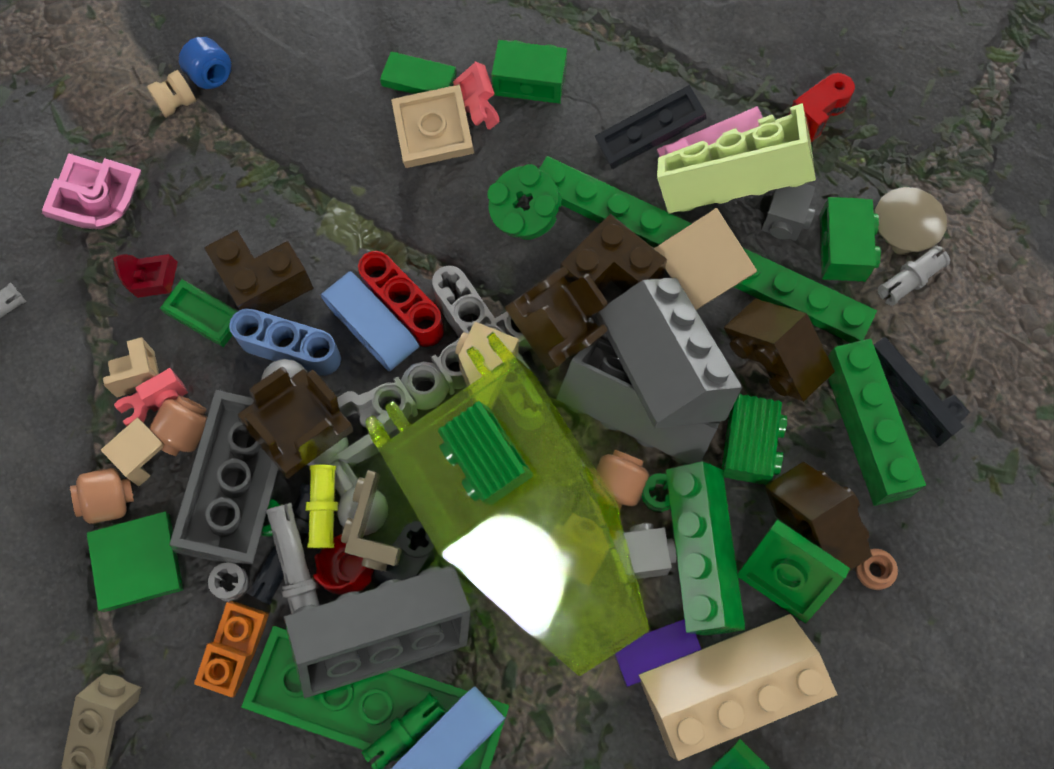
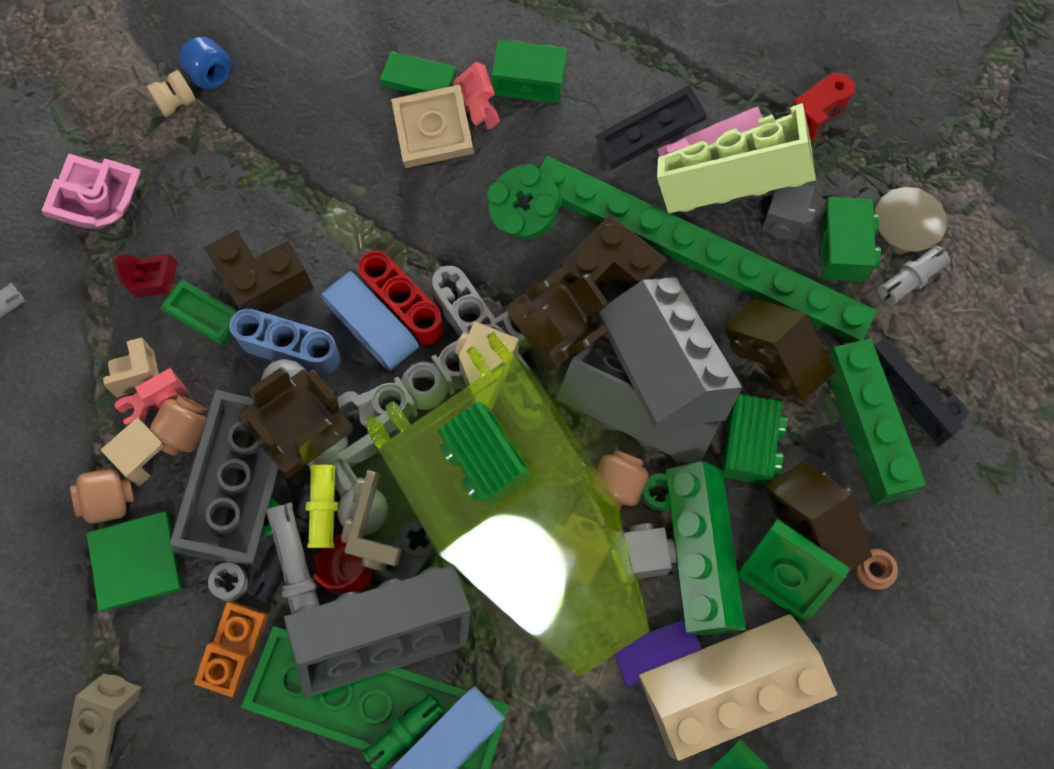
tan tile [654,208,758,310] -> none

